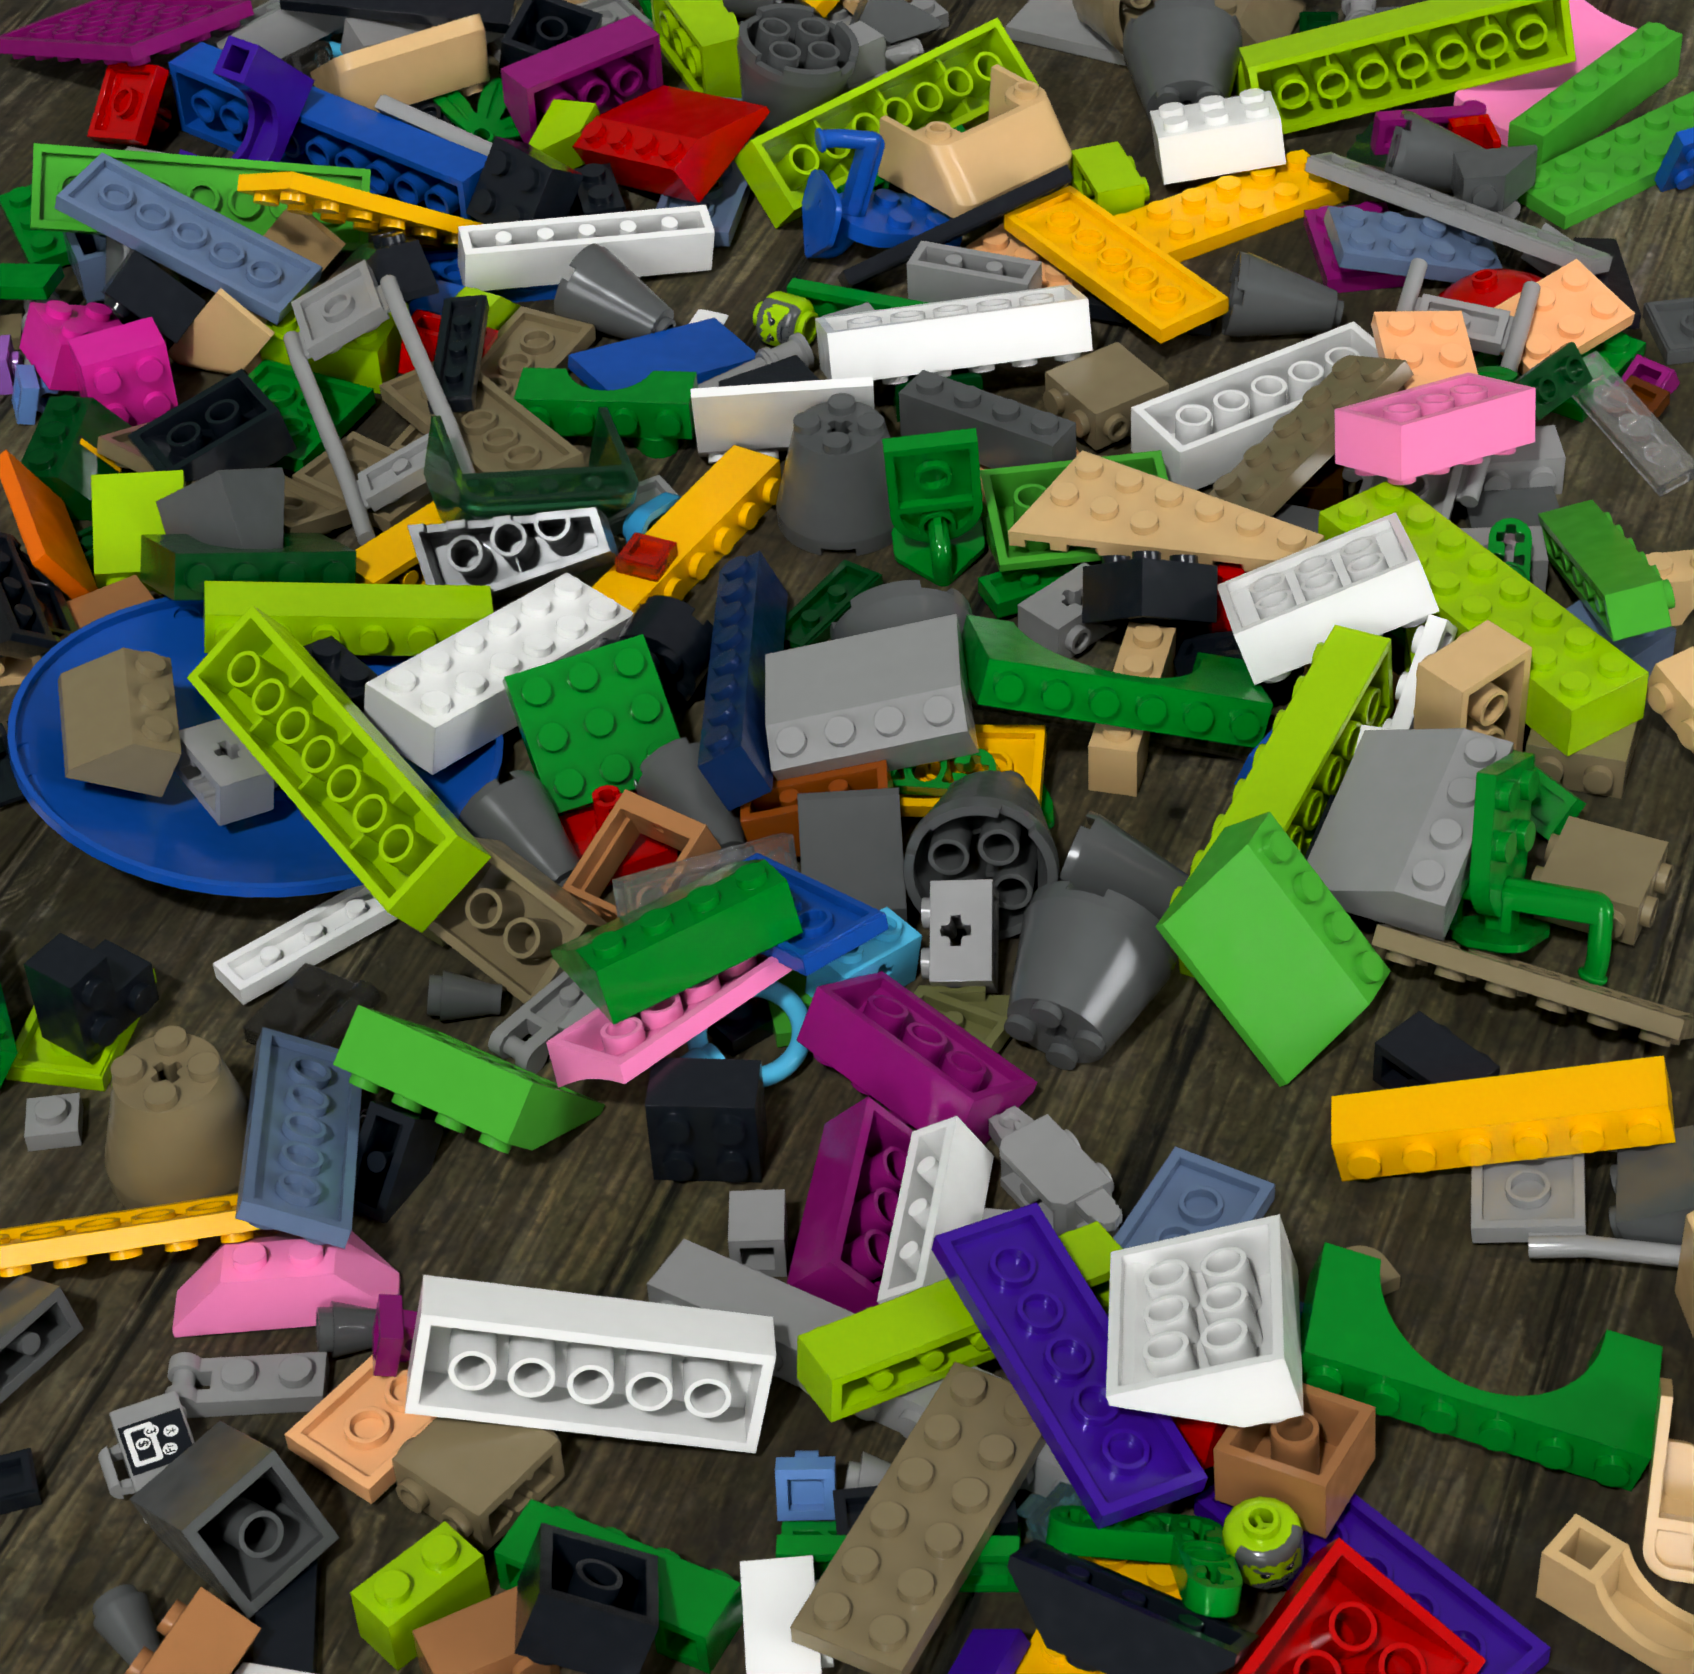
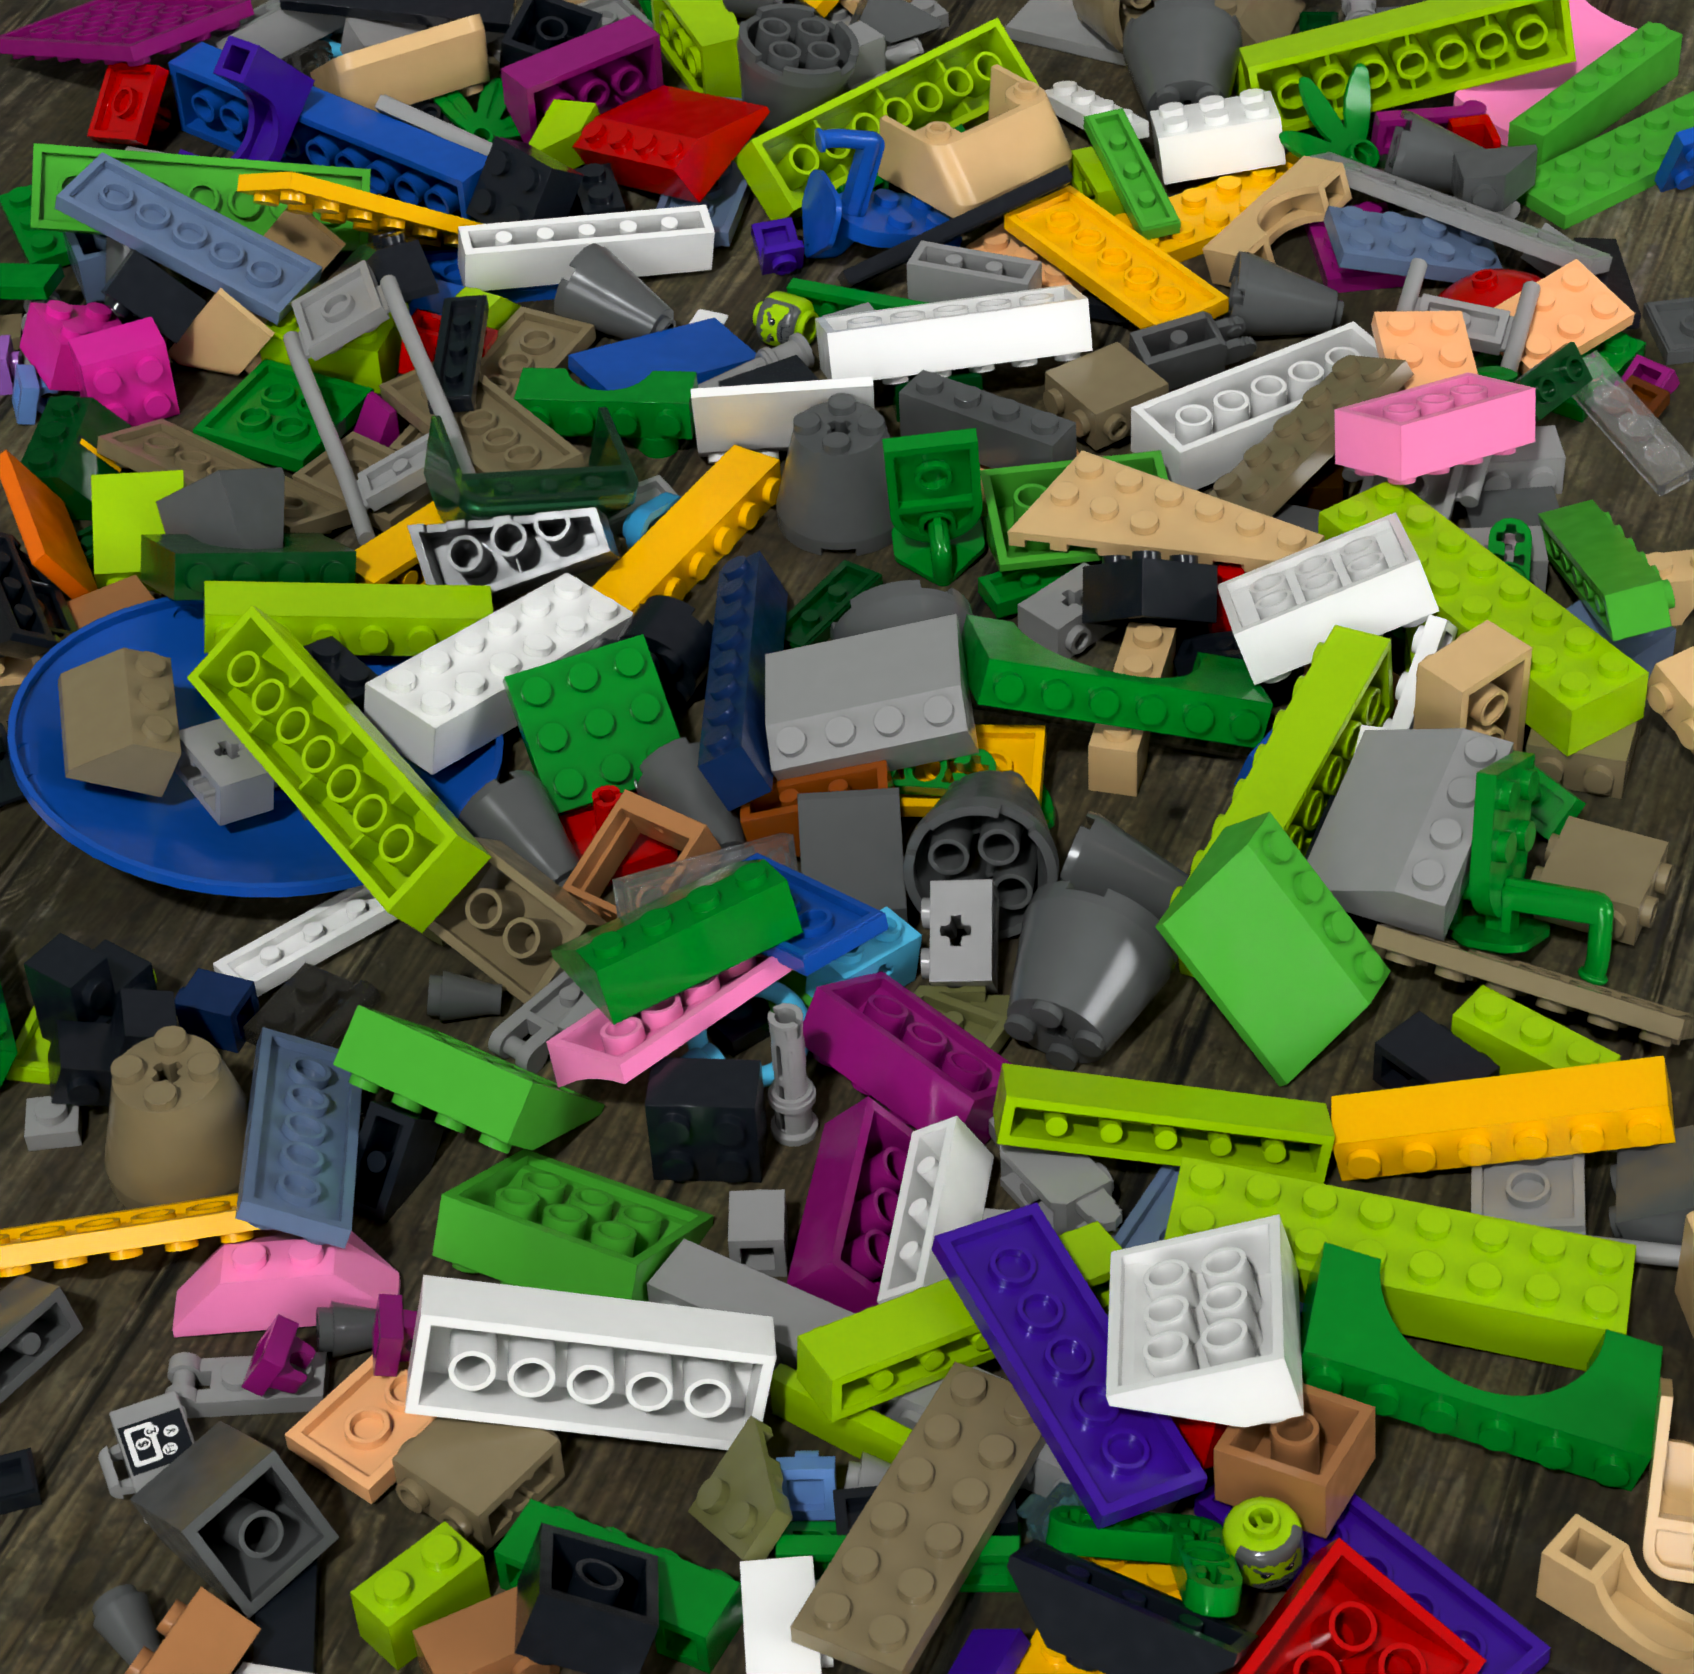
black slope [127,368,297,482] -> none
clear red tile [615,532,678,582] -> none
none -> black brick [48,988,177,1106]
none -> dark blue brick [175,968,262,1053]
none -> magenta tile [241,1314,316,1397]
none -> magenta slope [354,391,400,447]
none -> bright green slope [432,1149,714,1302]
none -> olive wing [688,1415,792,1561]
none -> dark purple bracket [751,217,805,275]
none -> light grey pin [768,1003,819,1147]
none -> lime tile [770,1363,912,1464]
none -> lime brick [993,1063,1335,1184]
none -> white plate [1045,81,1149,139]
none -> bright green tile [1083,108,1181,240]
none -> dark grey hinge [1129,311,1257,390]
none -> lime brick [1164,1157,1636,1371]
none -> tan arch [1202,156,1352,287]
none -> green plant [1279,63,1379,169]
none -> lime brick [1451,985,1621,1075]

